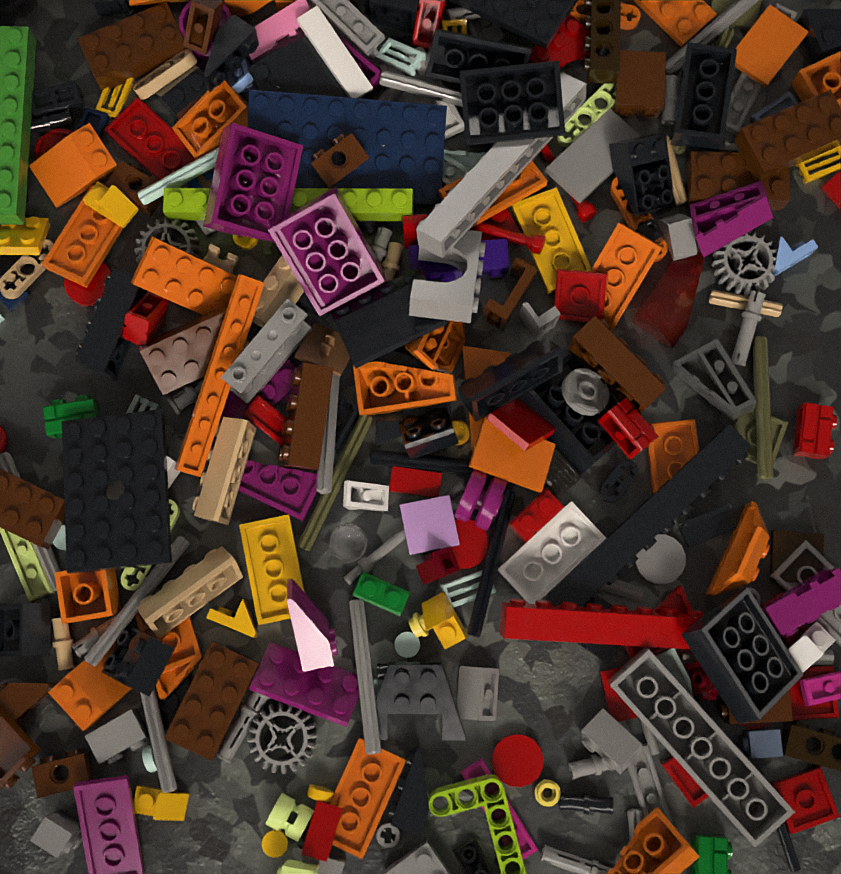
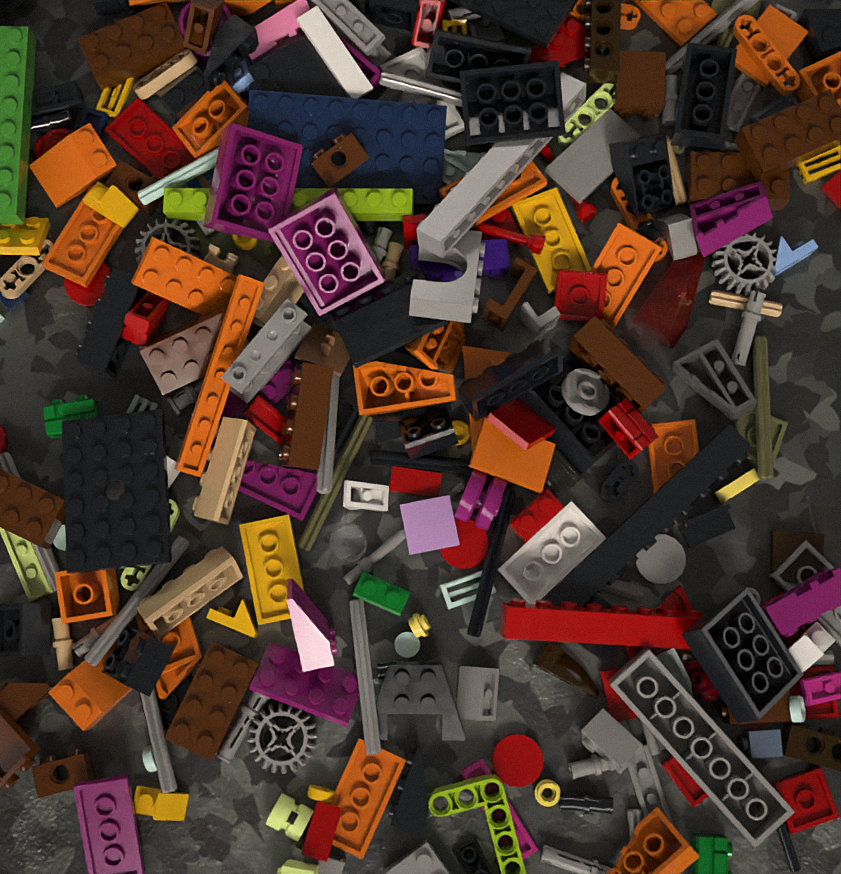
light grey brick [30,810,83,858] -> none
light grey brick [85,708,150,765] -> none
yellow tile [262,829,289,858] -> none
light aqua tile [376,37,427,77] -> none
light grey bush [376,822,400,848] -> none
dark red brick [416,546,460,585] -> none
yellow slope [421,591,469,649] -> none
orange wedge [705,501,770,596] -> none
red brick [793,403,837,459] -> none
none -> dark brown piece [532,641,599,698]
none -> light yellow beam [714,468,760,504]
none -> orange beam [732,15,800,96]
none -> light aqua tile [789,695,806,722]

